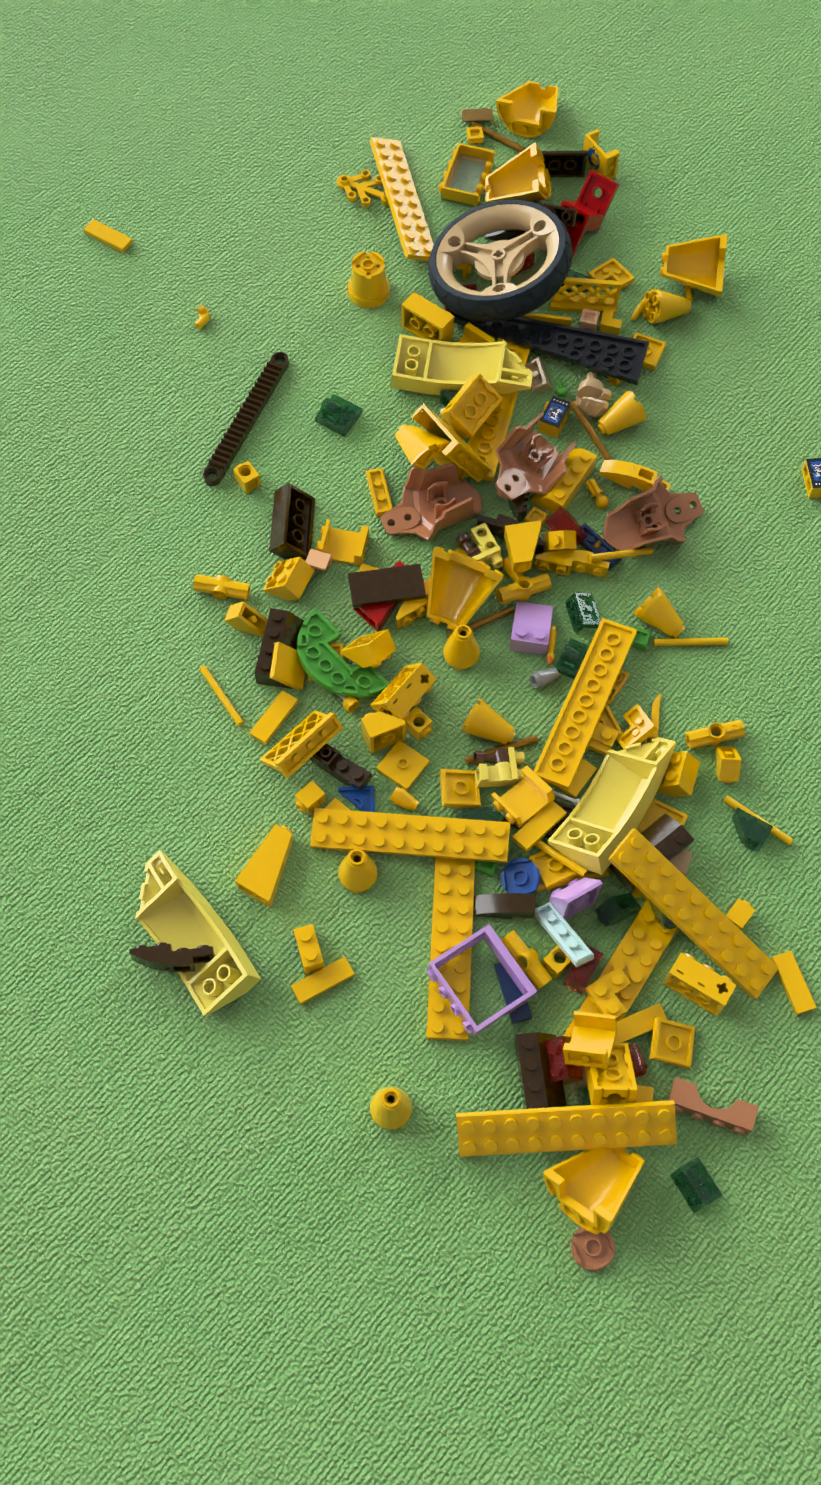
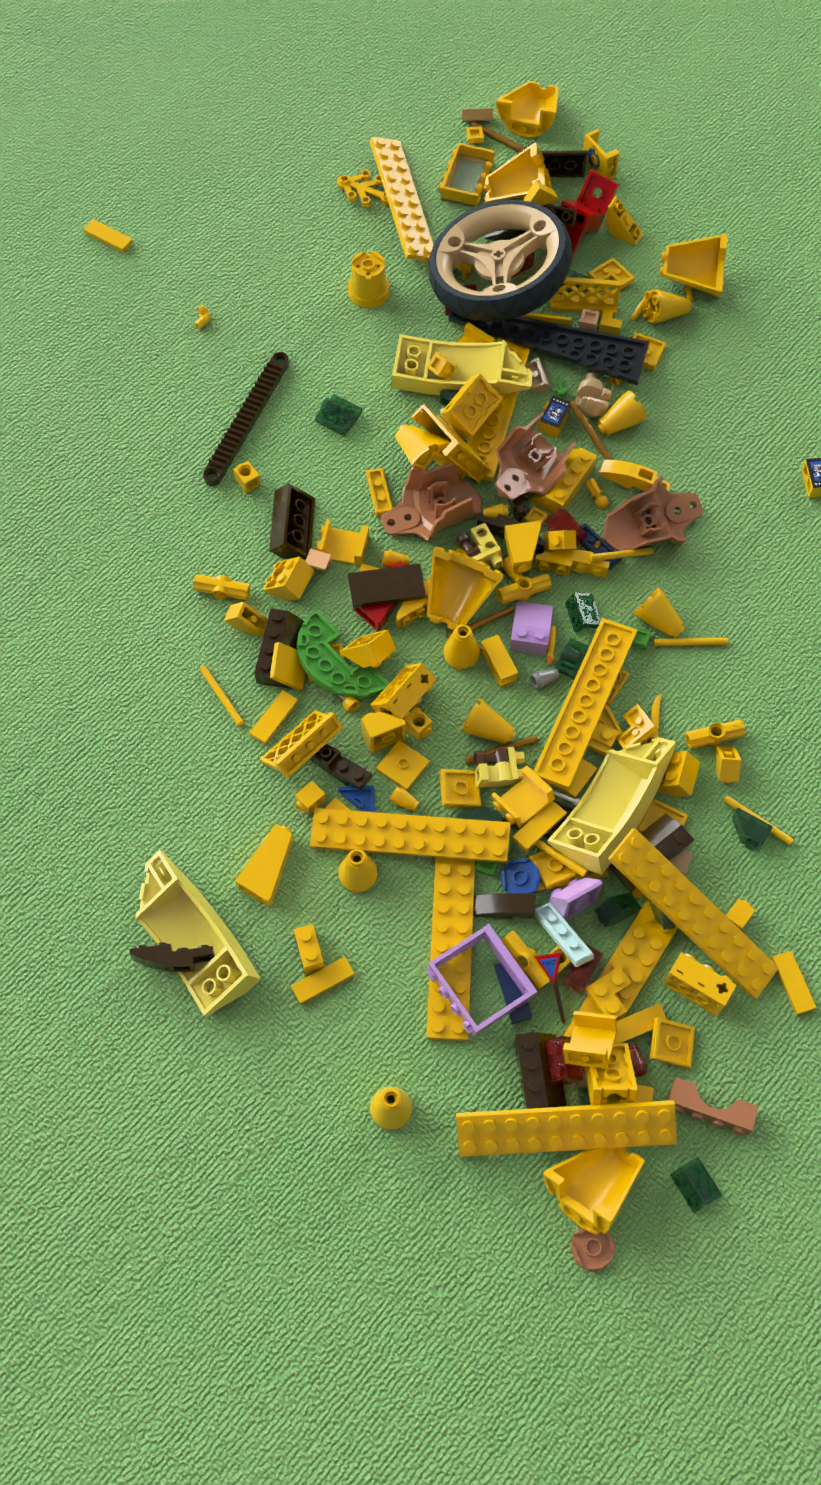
yellow brick [401,292,454,342] -> none
none -> yellow cone [382,550,409,567]
none -> yellow brick [427,352,458,380]
none -> yellow piece [480,635,518,688]
none -> yellow cone [483,503,509,519]
none -> yellow slope [523,181,559,206]
none -> piece [534,952,566,1023]
none -> yellow slope [605,196,643,245]

